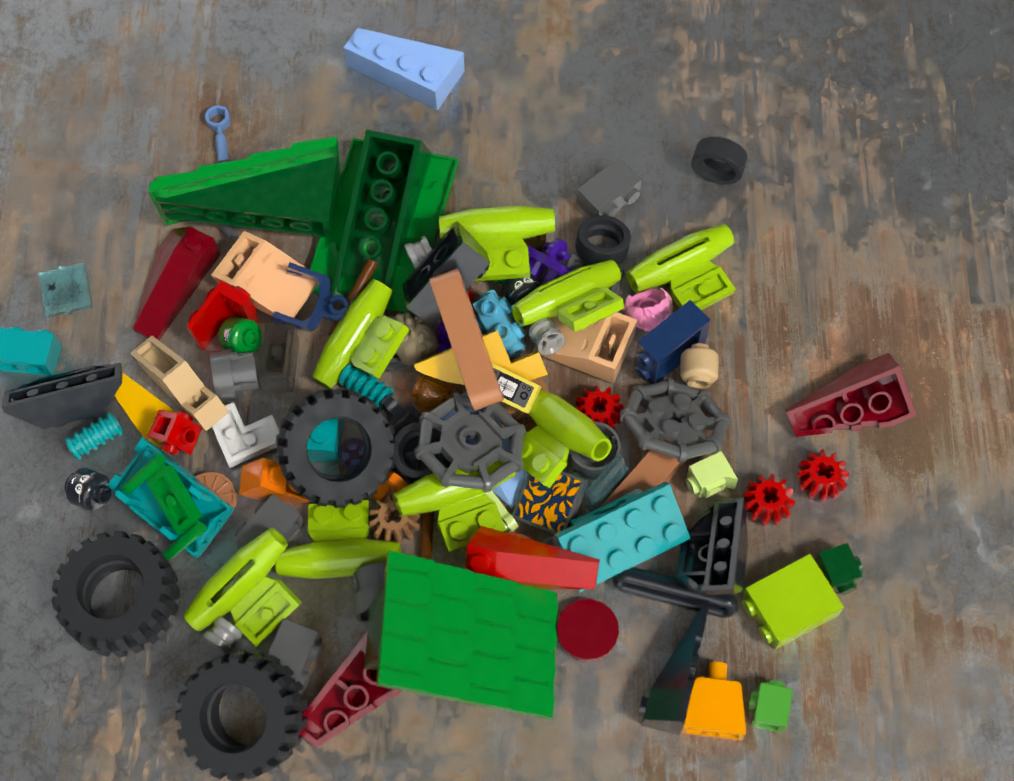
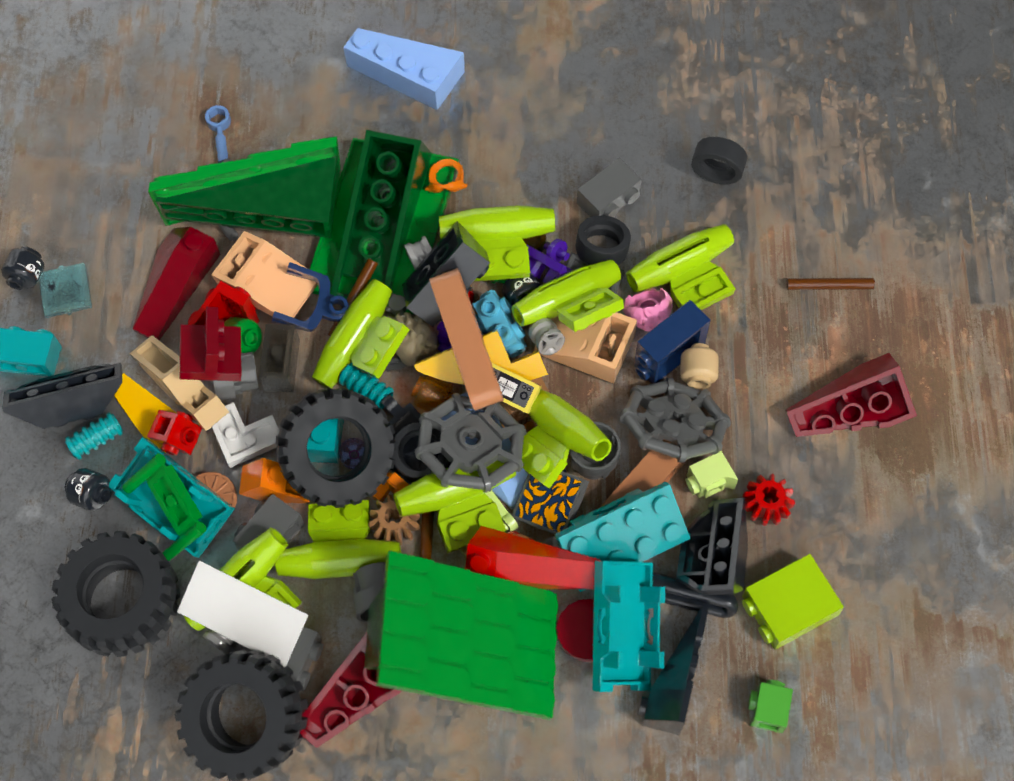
red gear [575,385,624,431] -> none
clear light blue piece [584,454,629,512] -> none
light orange torso [681,661,746,741] -> none
red gear [796,449,849,502] -> none
dark green brick [815,543,864,596] -> none
none -> black head [1,246,45,290]
none -> white sticker [177,561,308,667]
none -> dark red bracket [179,307,242,381]
none -> dark grey piece [386,294,407,315]
none -> orange piece [425,159,468,193]
none -> teal piece [592,561,665,692]
none -> reddish brown bar [787,278,875,290]

